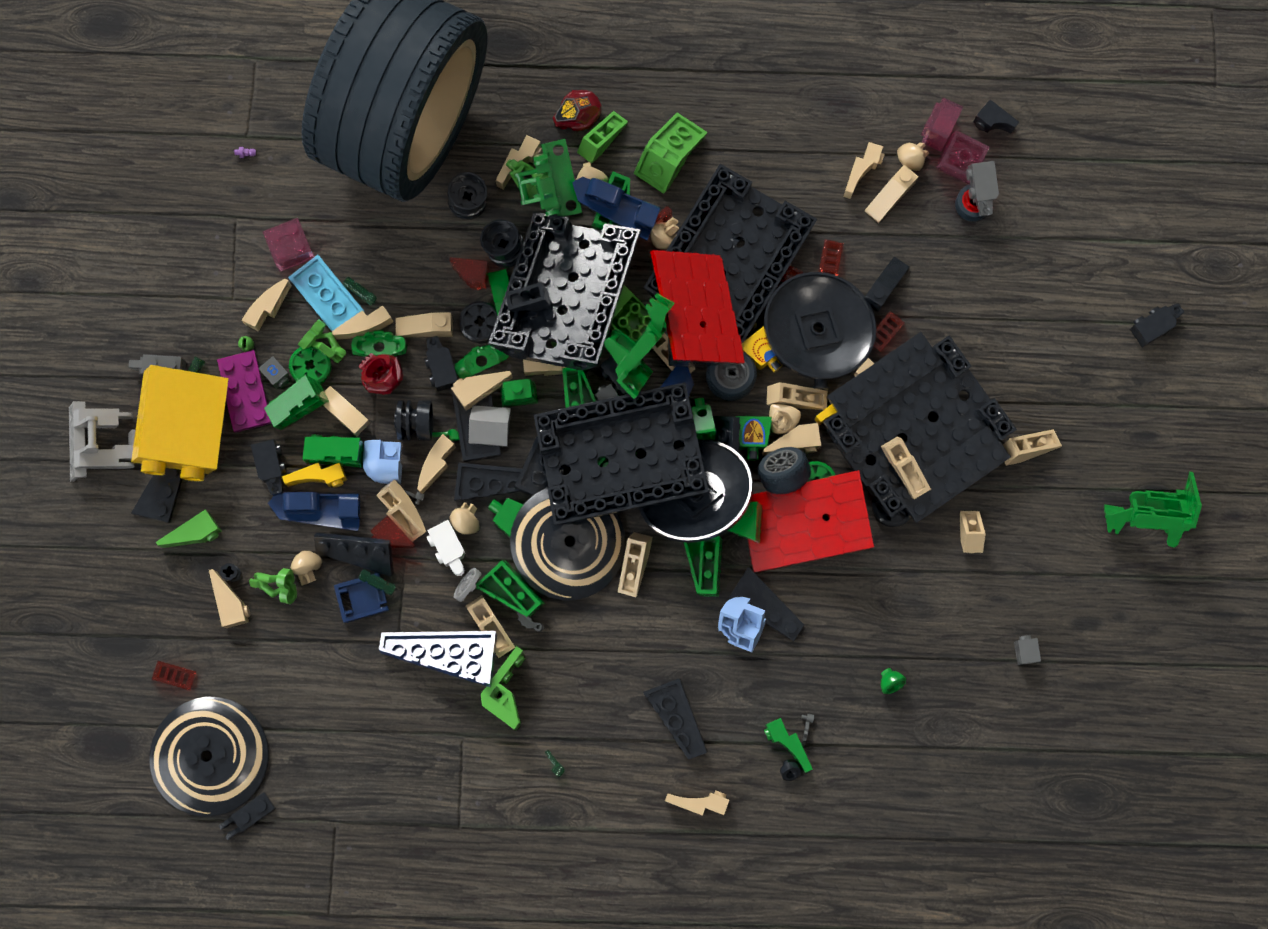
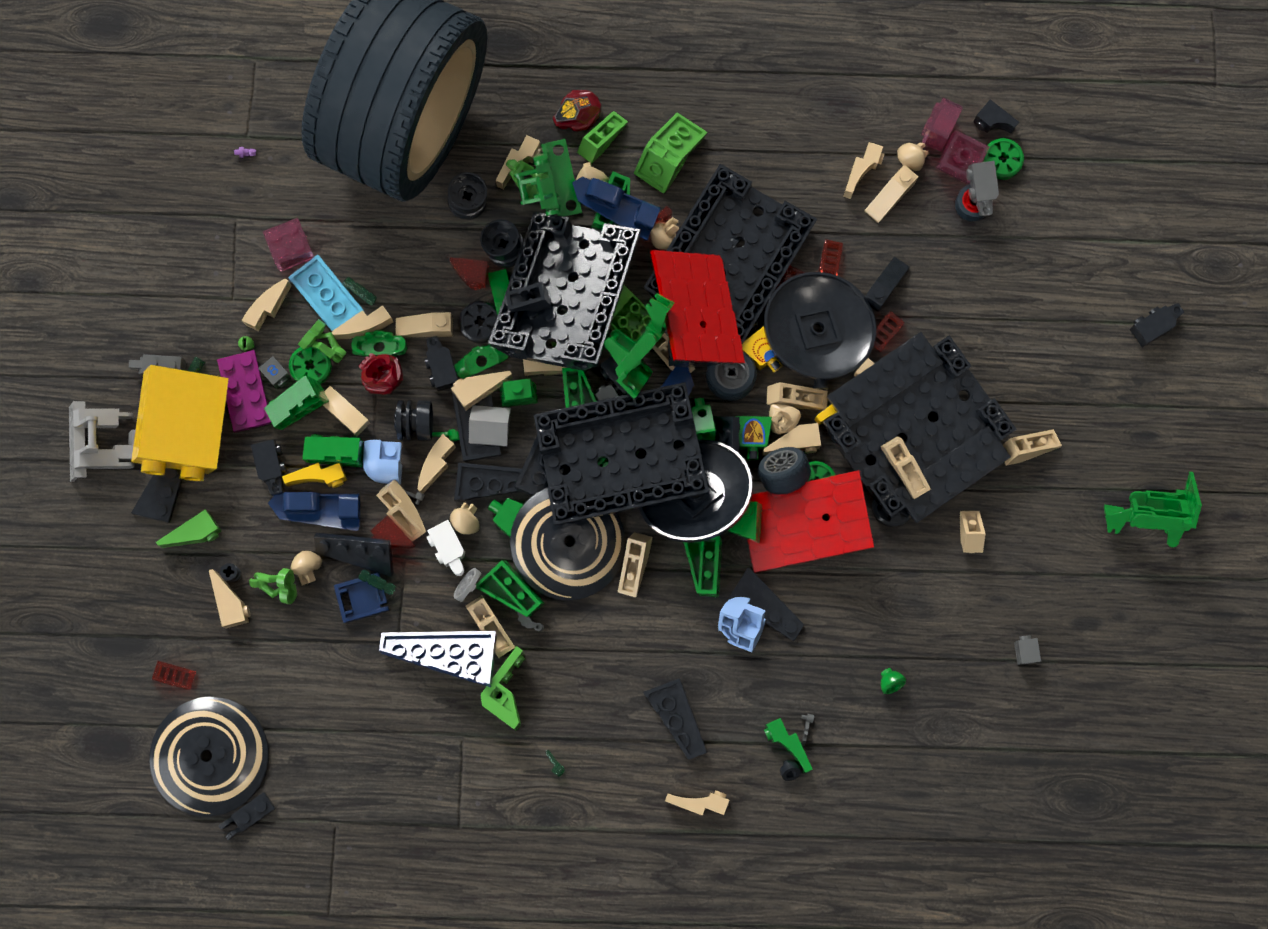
none -> green wheel [982,138,1024,180]

